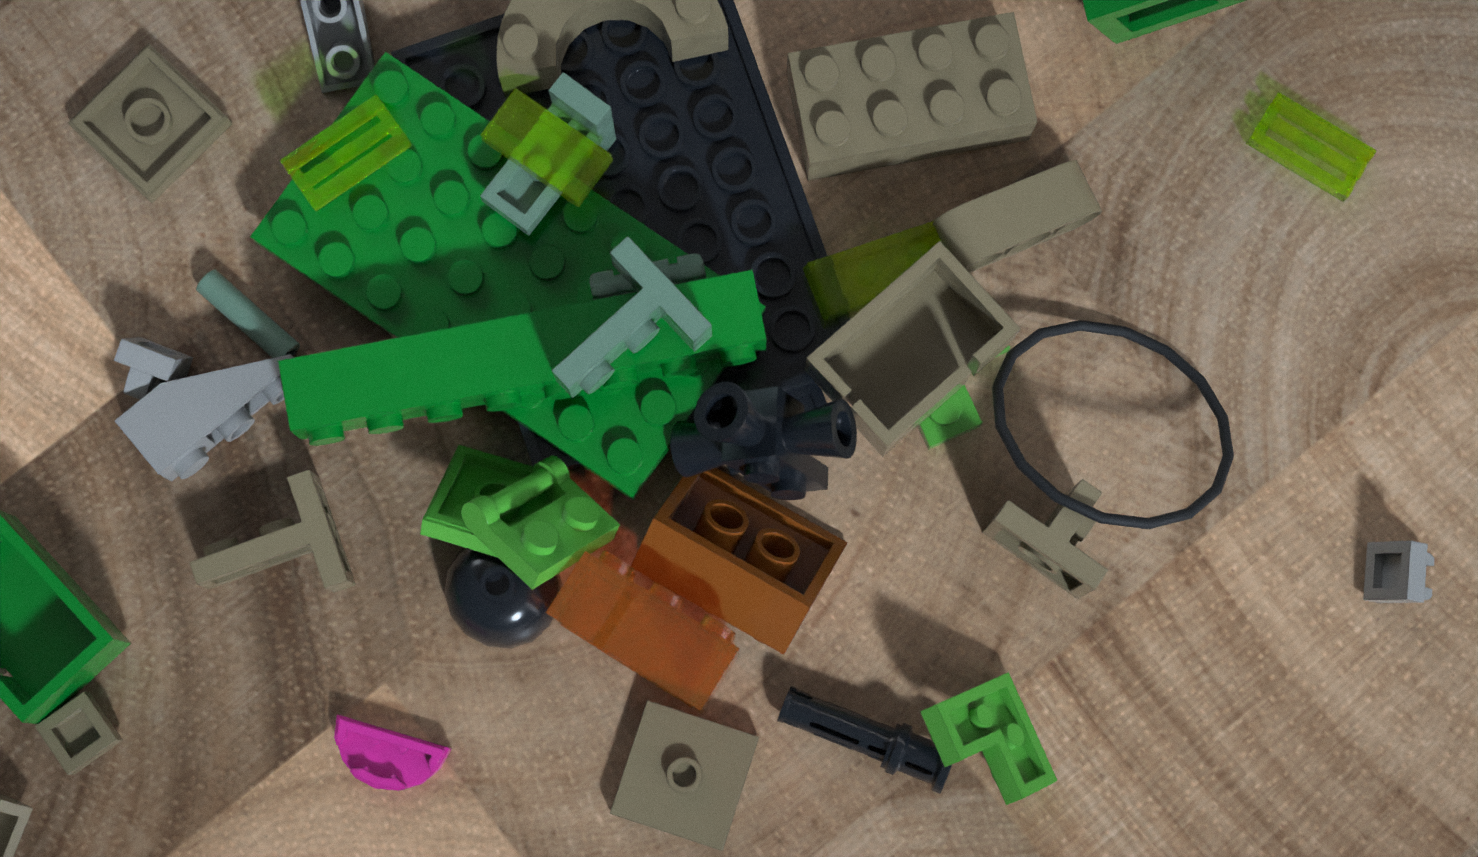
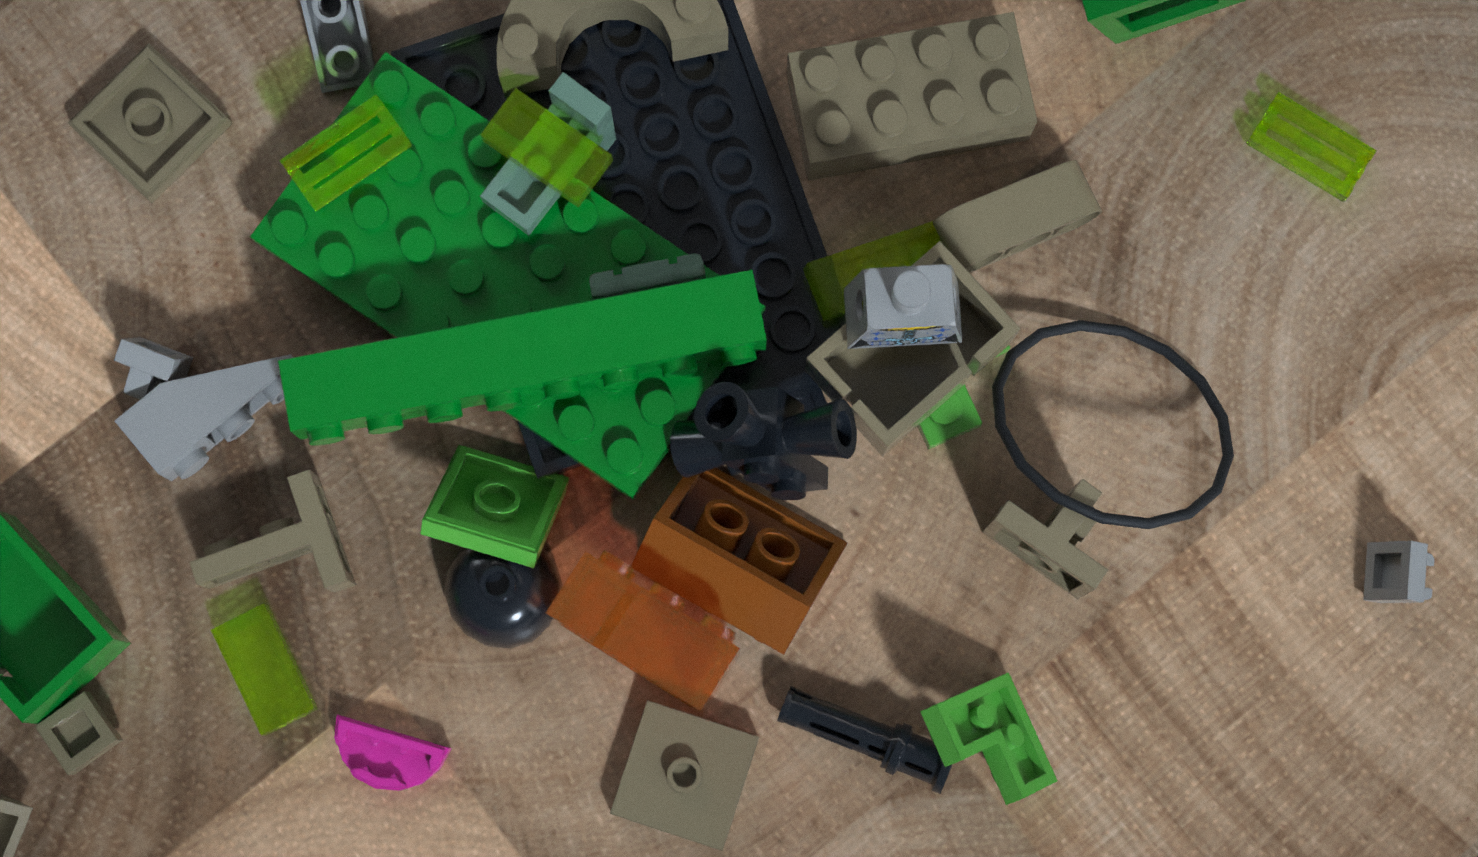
sand green piece [196,269,300,358] -> none
bright green plate [461,455,620,590] -> none
sand green bracket [552,236,712,398] -> none
none -> clear neon green tile [211,603,318,736]
none -> light grey torso [844,264,962,349]

